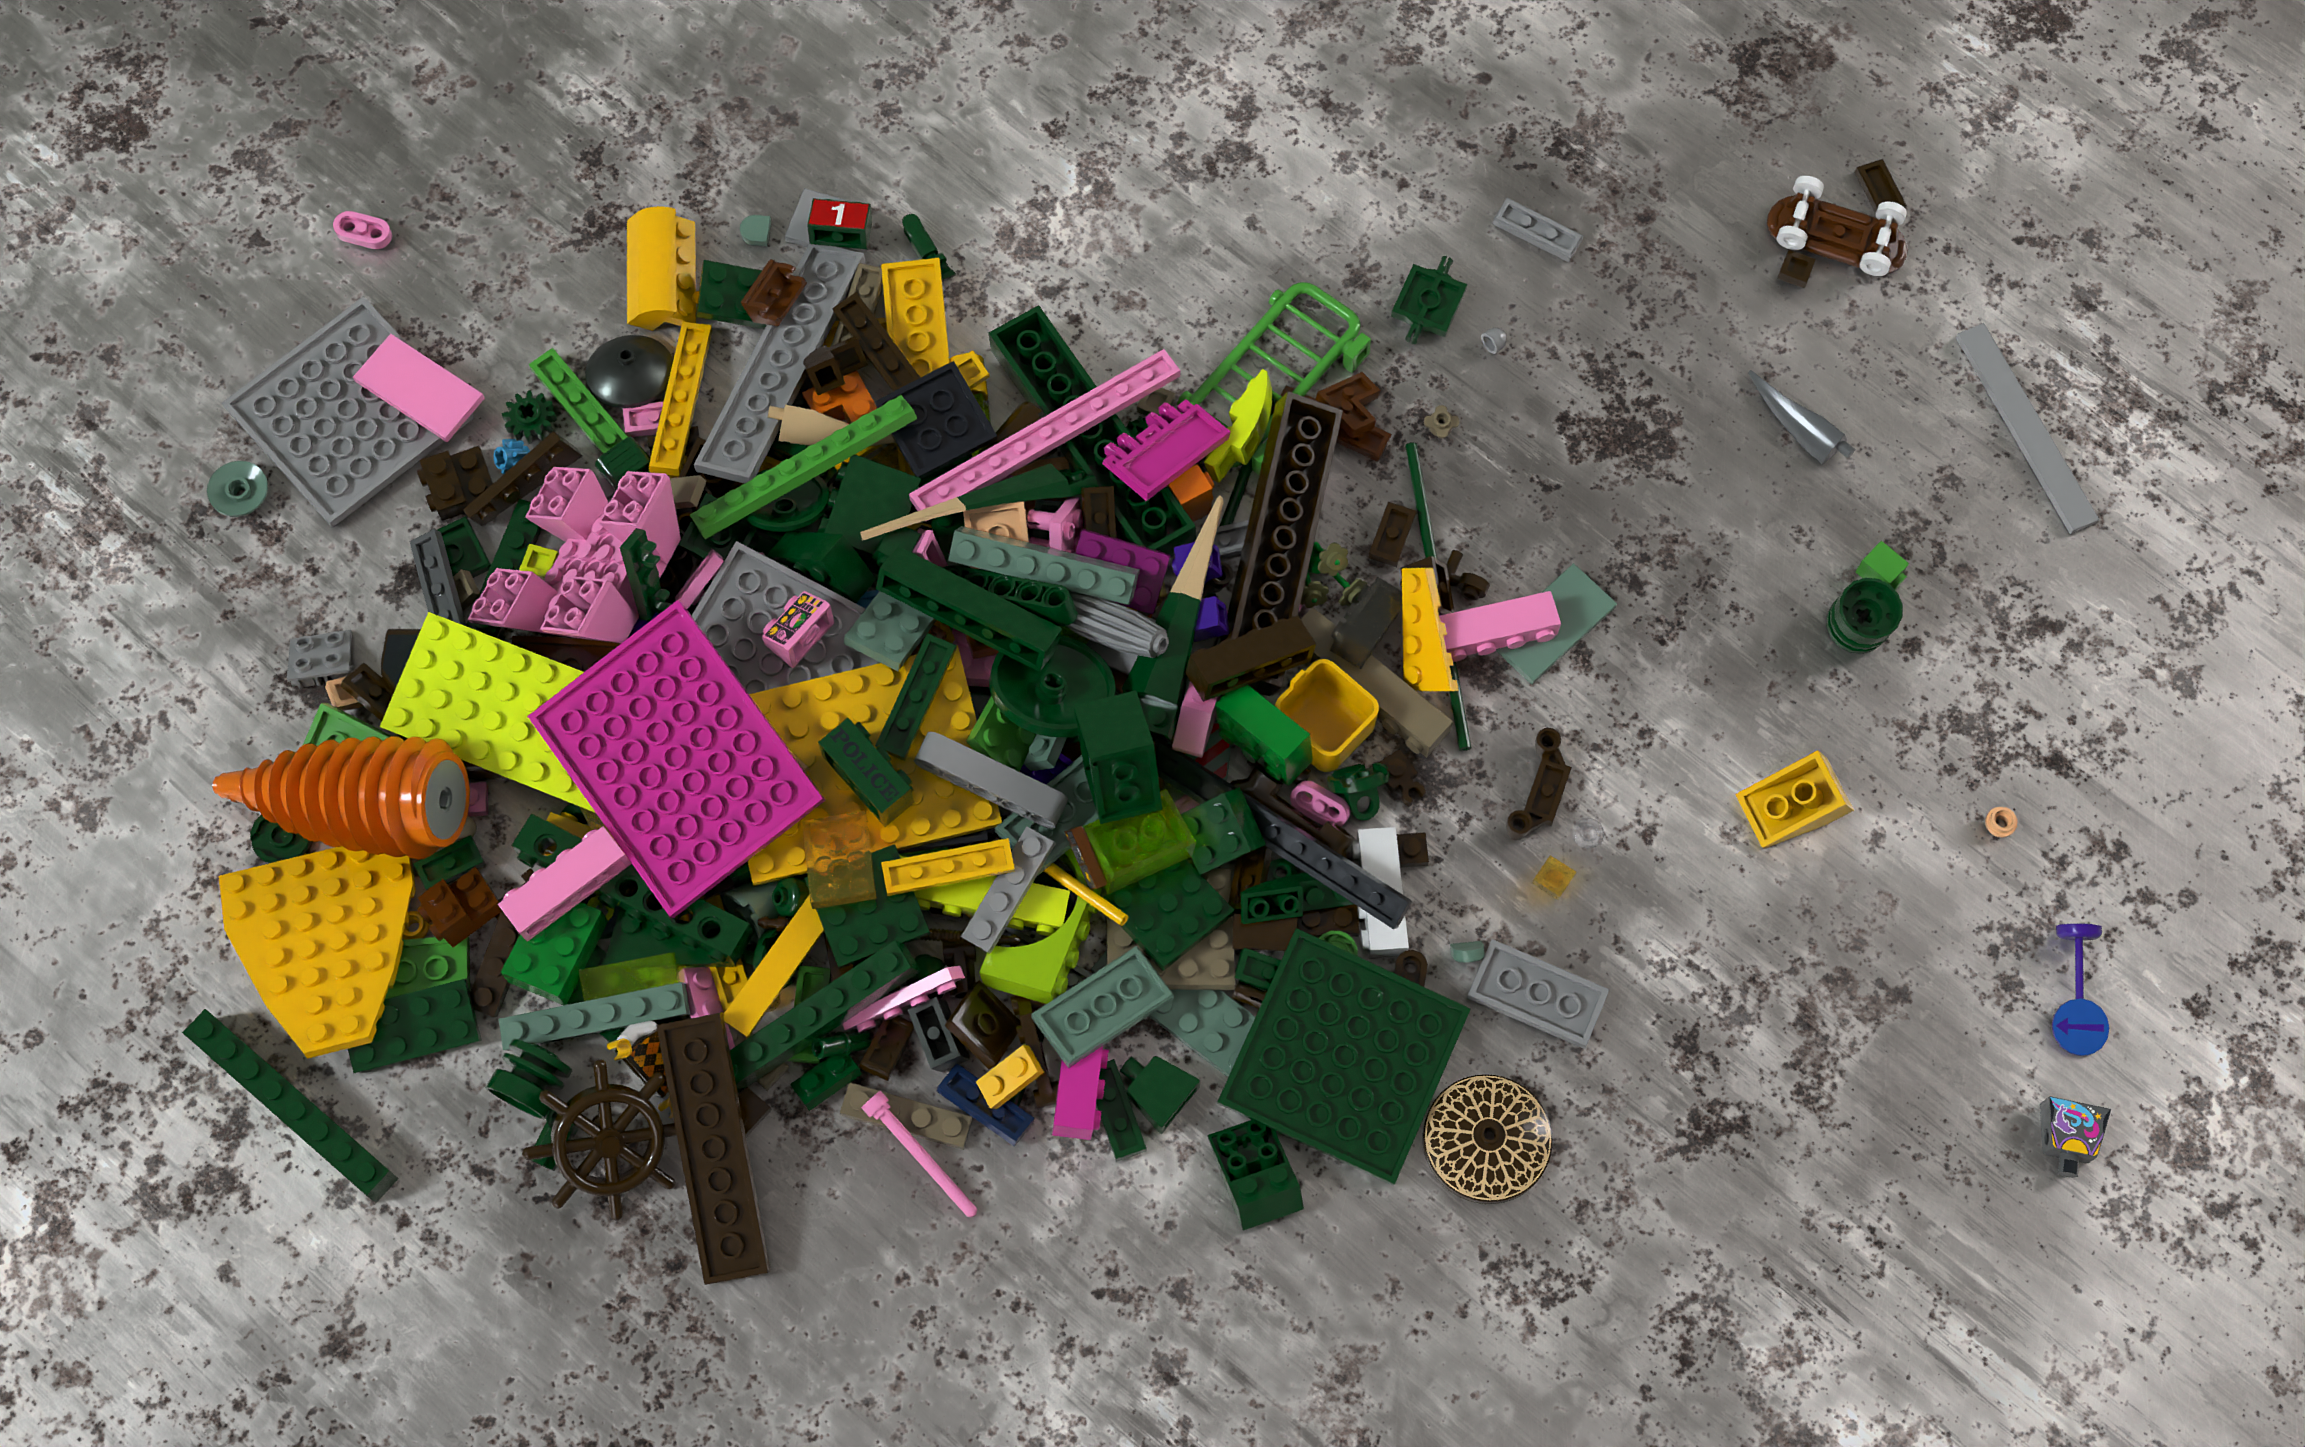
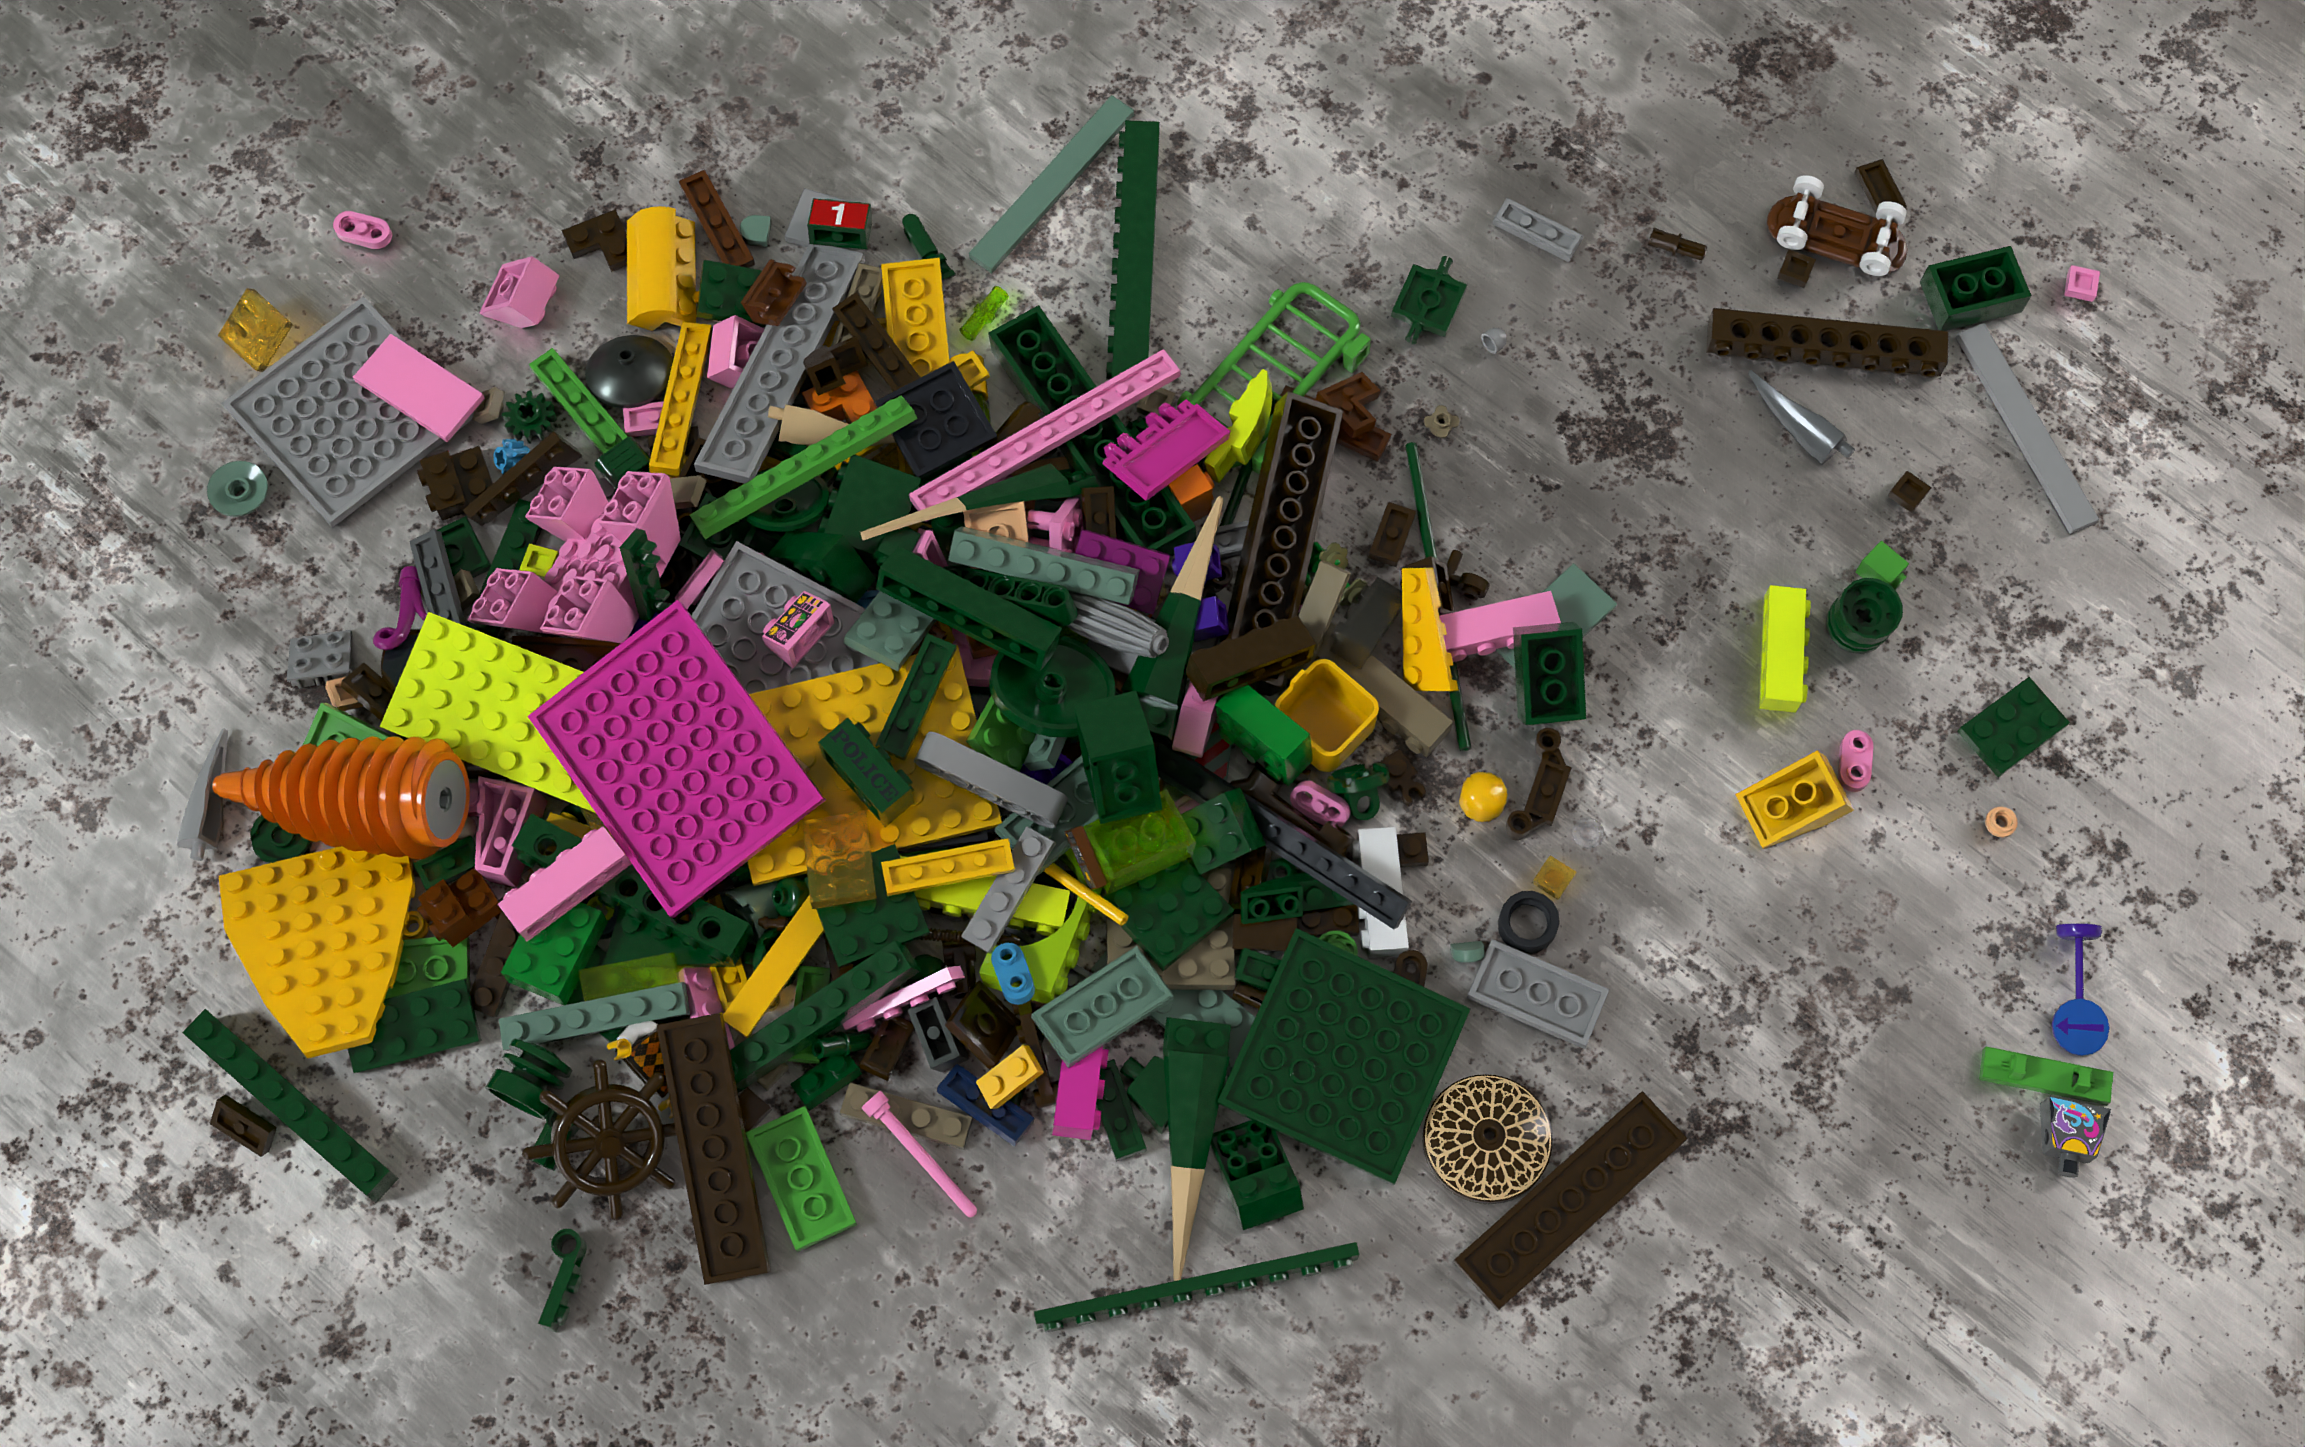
none -> light grey piece [176,728,228,861]
none -> dark brown plate [210,1094,277,1157]
none -> clear yellow plate [218,288,293,372]
none -> magenta plant [373,566,427,650]
none -> dark tan plate [472,387,505,424]
none -> bright pink wedge [475,776,548,888]
none -> bright pink slope [480,256,560,328]
none -> dark green plate [538,1229,587,1332]
none -> dark brown plate [561,209,627,272]
none -> reddish brown plate [678,169,755,268]
none -> bright pink slope [707,315,764,389]
none -> bright green plate [746,1106,857,1252]
none -> clear neon green pin [959,286,1009,341]
none -> sand green tile [969,95,1134,274]
none -> dark azure plate [991,943,1035,1005]
none -> dark green plate [1034,1242,1360,1332]
none -> dark green brick [1106,120,1160,380]
none -> dark green plate [1163,1017,1231,1281]
none -> dark tan tile [1284,560,1351,680]
none -> dark brown plate [1453,1091,1687,1312]
none -> yellow hair [1459,772,1507,822]
none -> black tyre [1497,891,1560,954]
none -> dark green brick [1513,622,1586,725]
none -> dark brown axle [1648,228,1707,260]
none -> dark brown brick [1706,308,1949,377]
none -> neon yellow brick [1759,585,1811,713]
none -> bright pink plate [1838,730,1873,792]
none -> dark brown plate [1888,471,1932,513]
none -> dark green brick [1920,246,2032,331]
none -> dark green plate [1957,677,2070,778]
none -> bright green hinge [1979,1047,2114,1106]
none -> bright pink plate [2064,265,2100,302]

